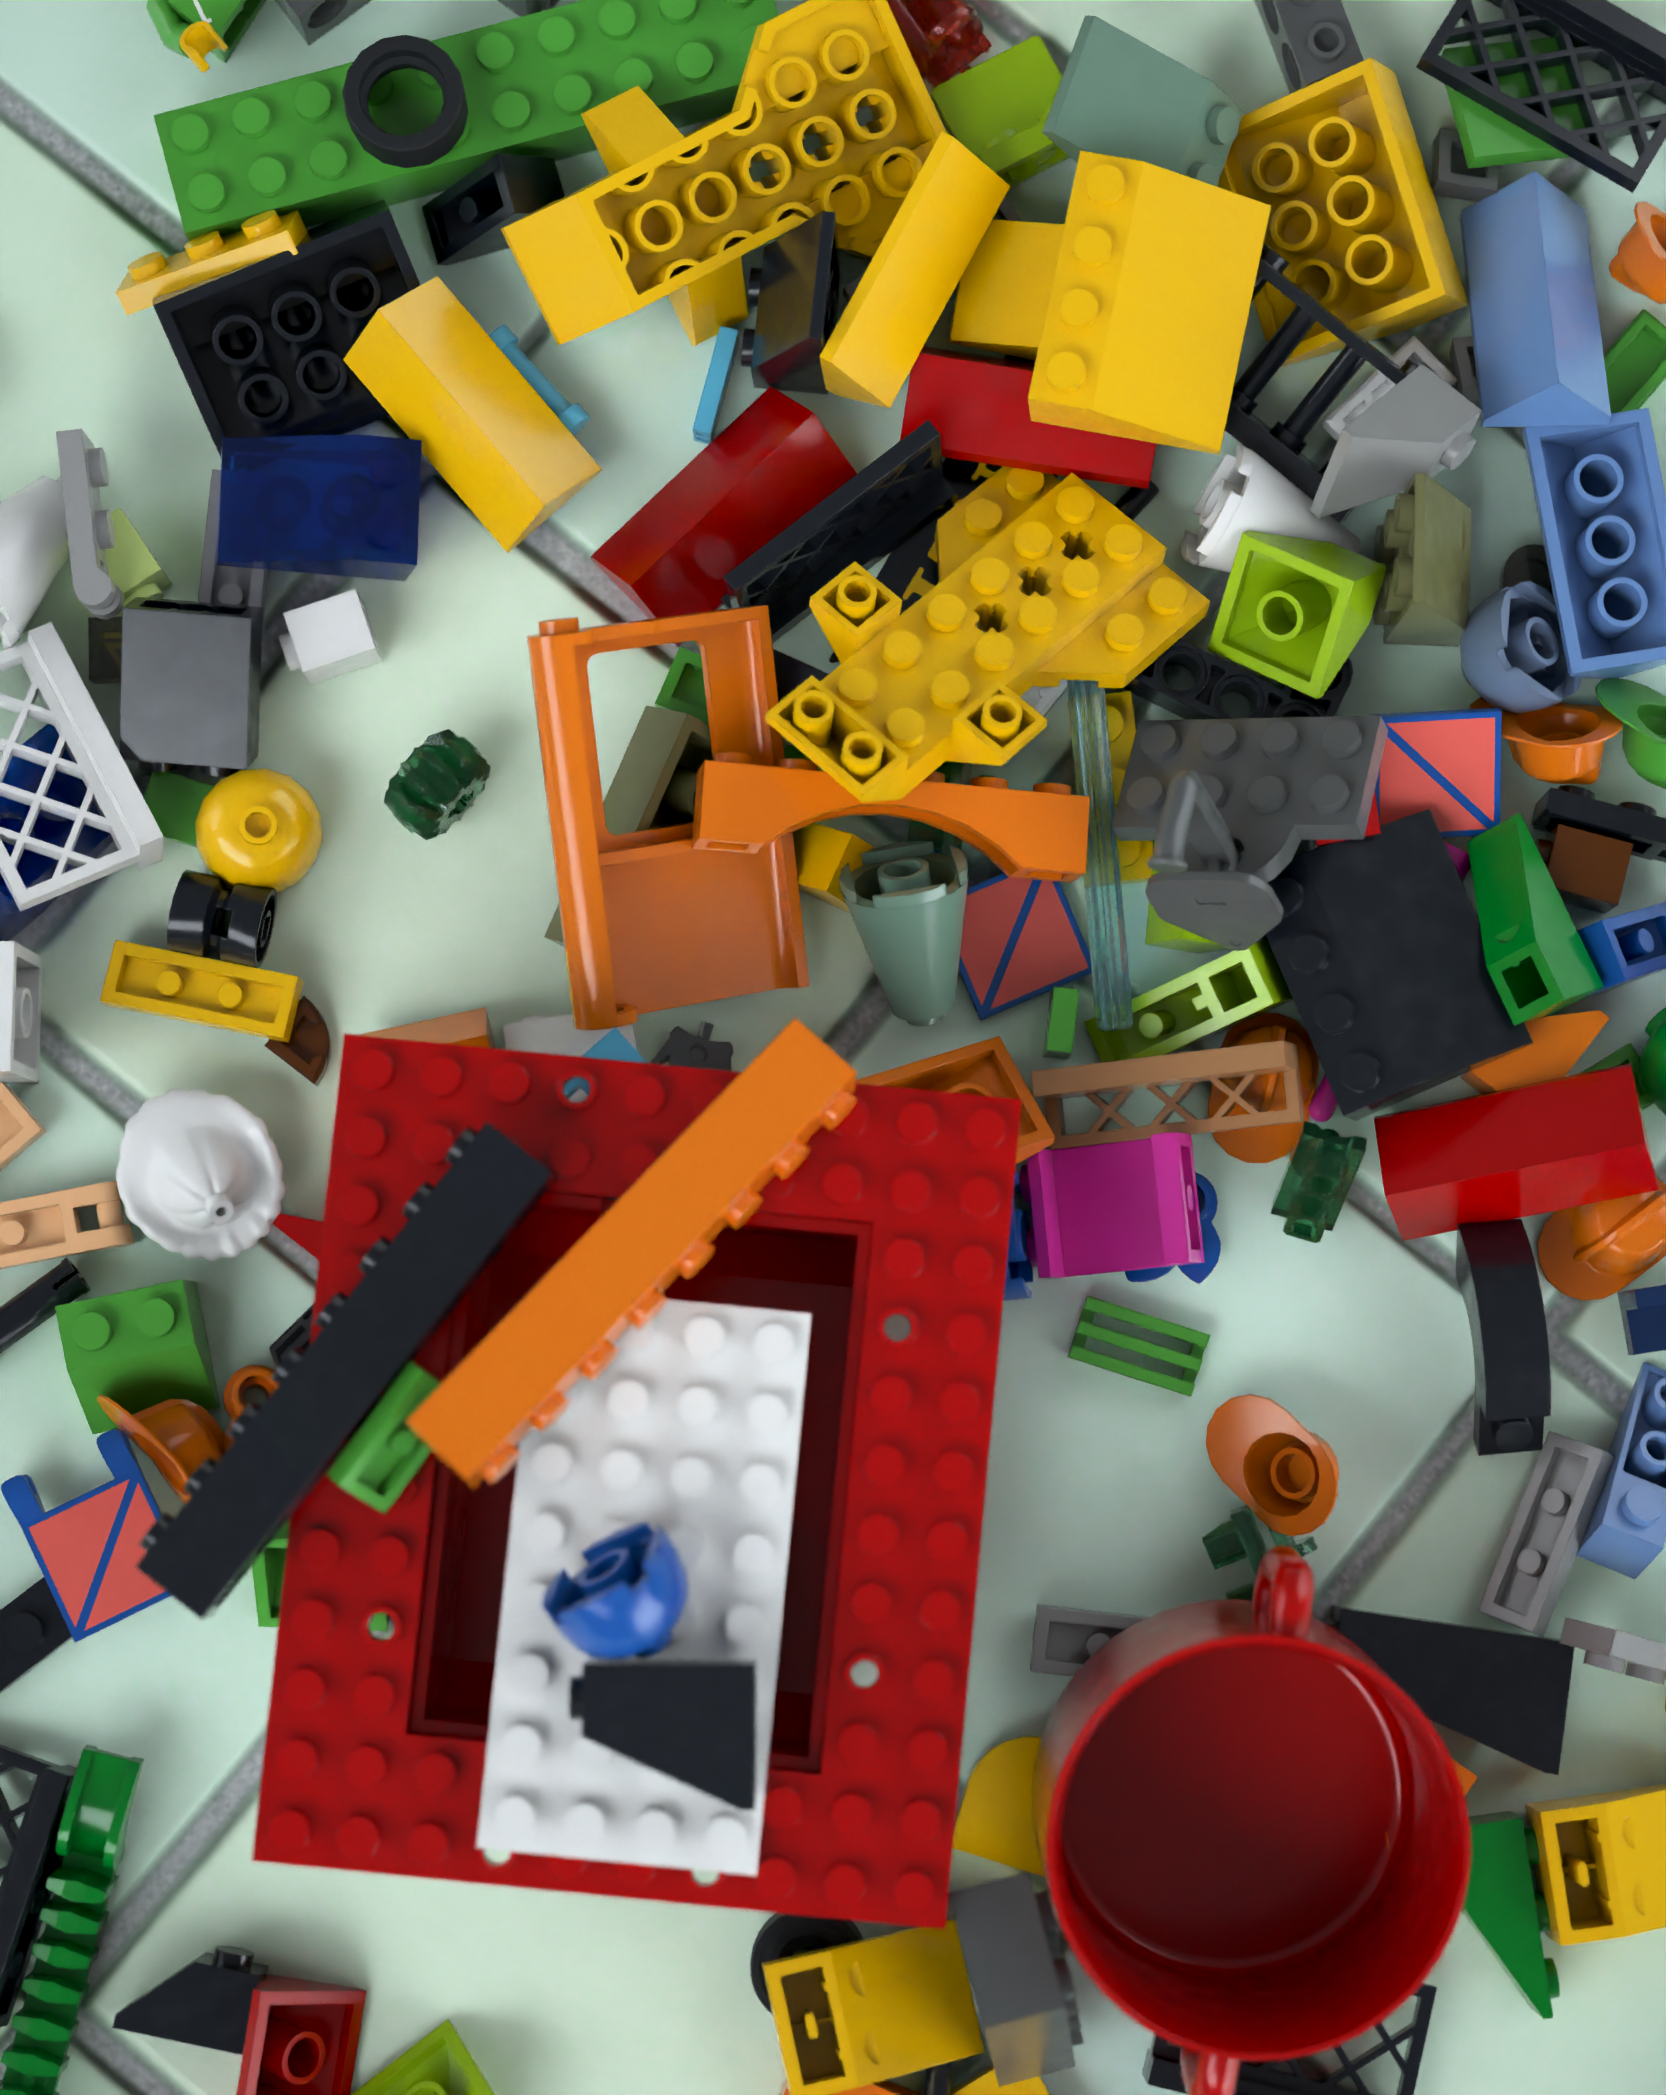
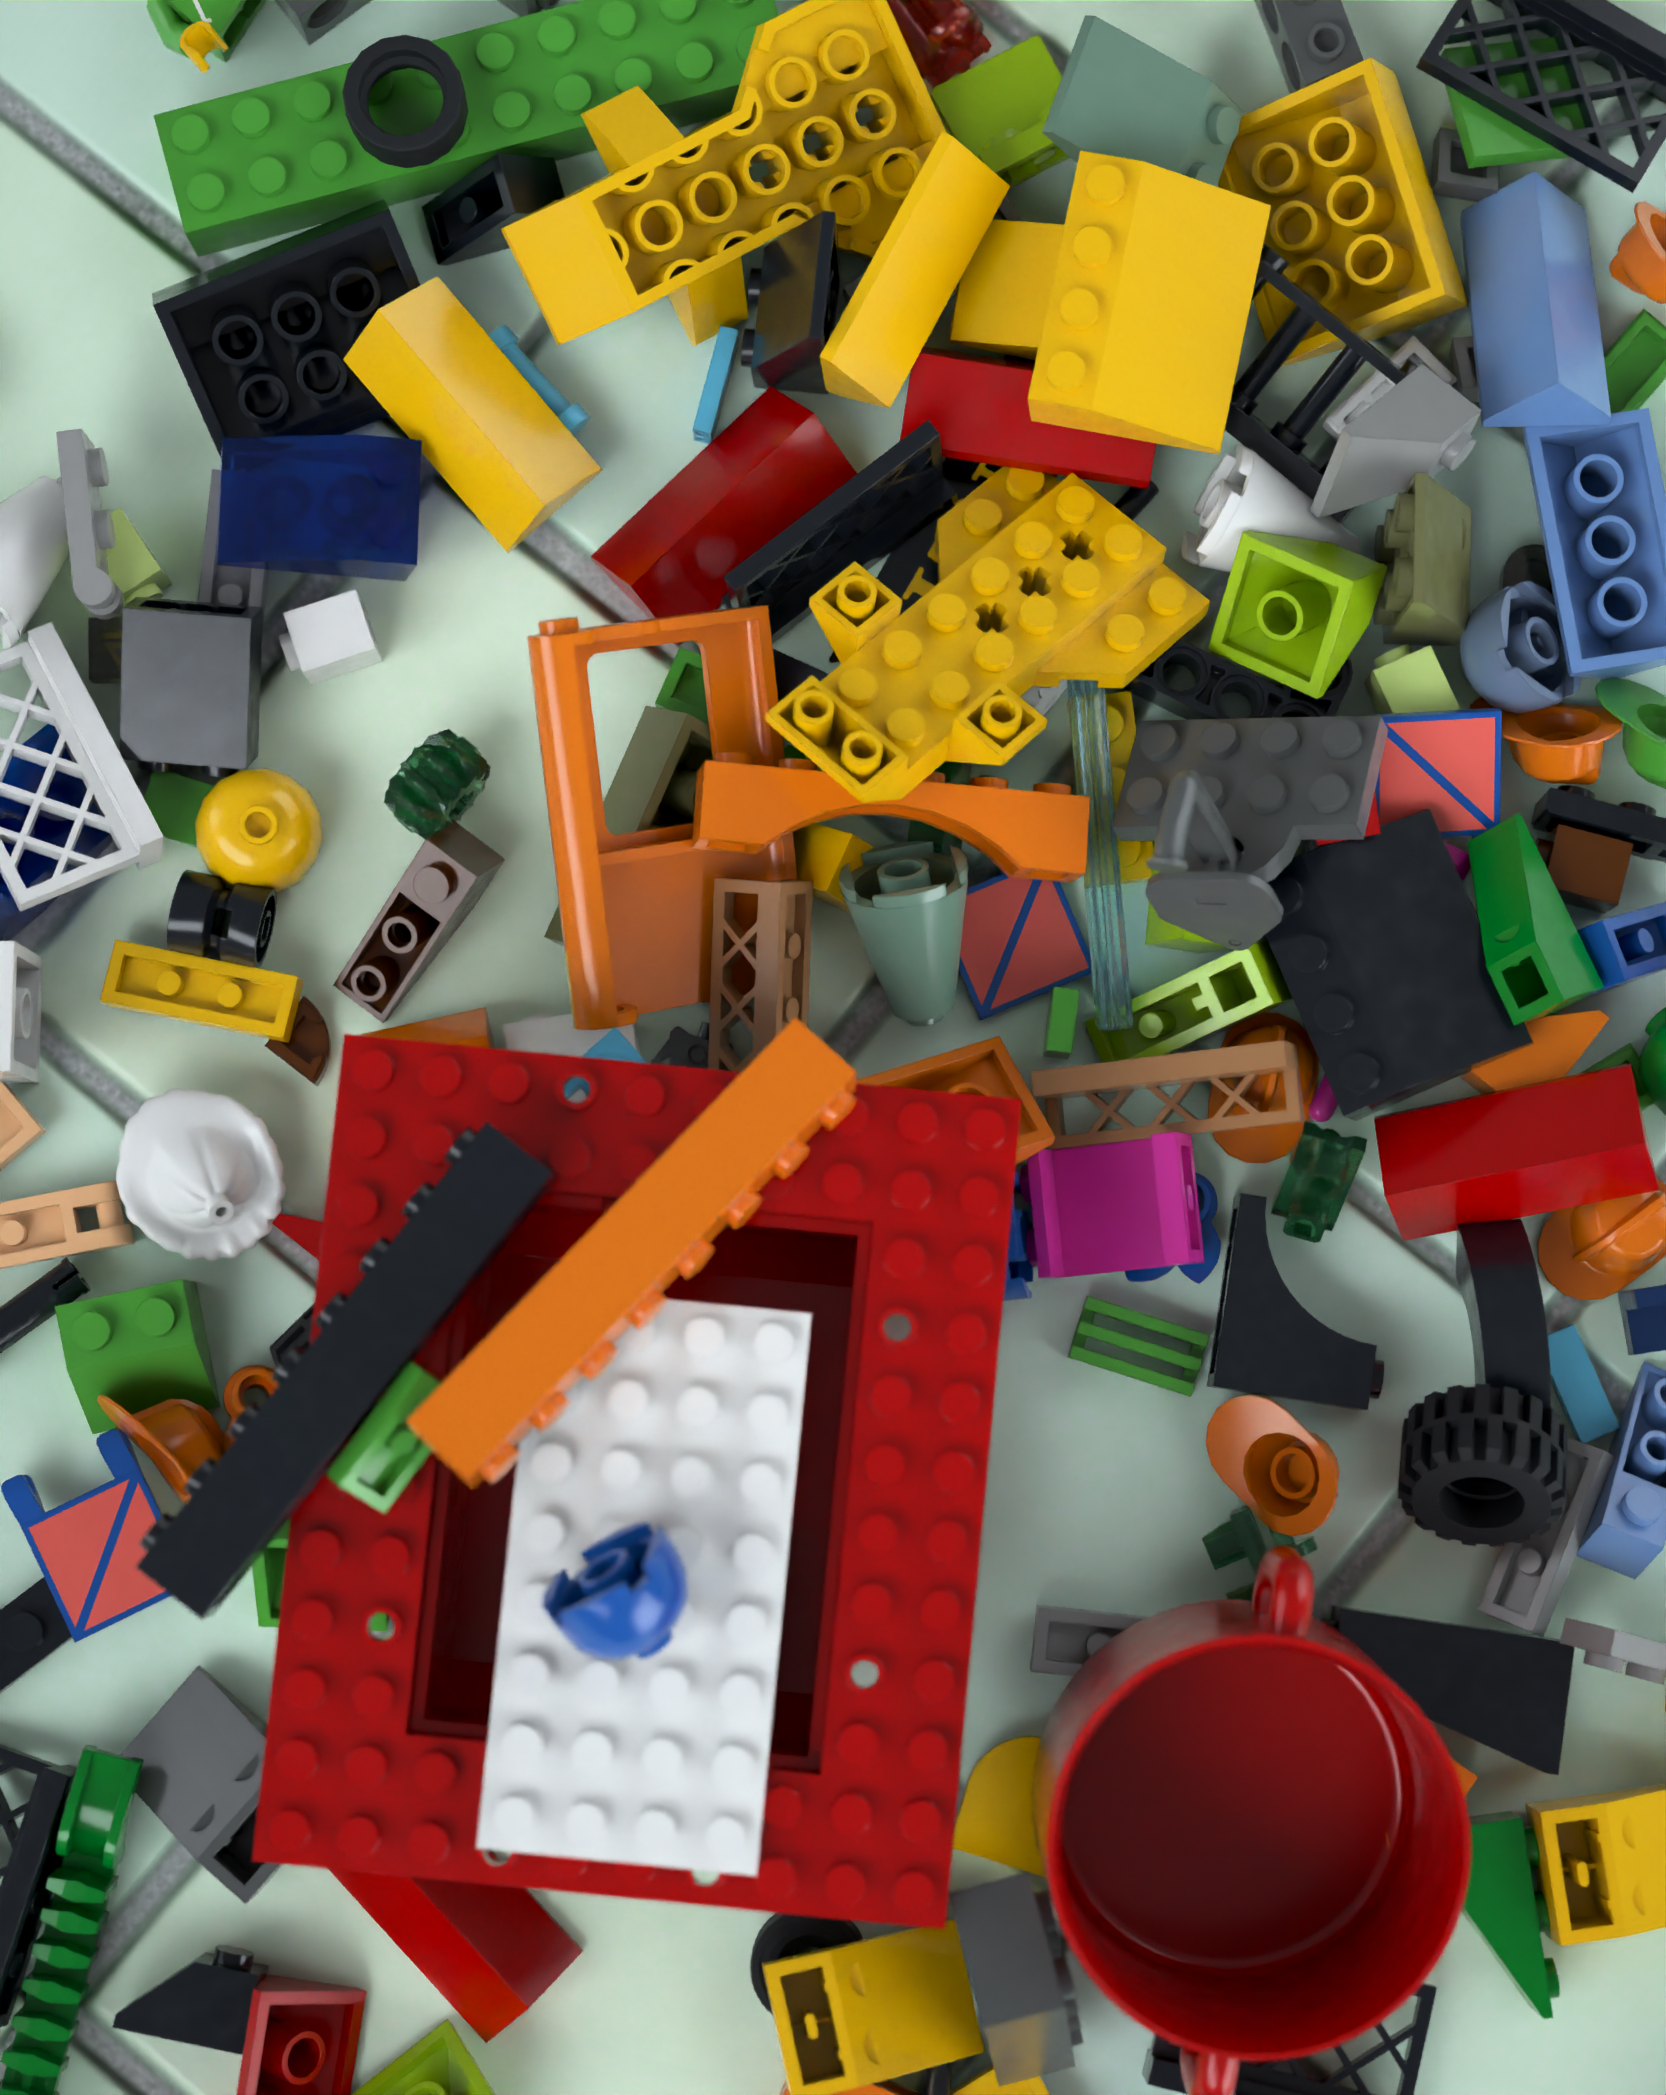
yellow plate [116,210,308,315] -> none
black slope [569,1660,756,1810] -> none
none -> dark grey slope [121,1665,284,1904]
none -> red slope [328,1849,583,2043]
none -> slope [333,822,505,1023]
none -> medium nougat fence [708,877,813,1072]
none -> black arch [1207,1194,1384,1410]
none -> yellowish green brick [1364,644,1461,714]
none -> black tyre [1398,1384,1567,1547]
none -> medium azure piece [1547,1324,1620,1443]

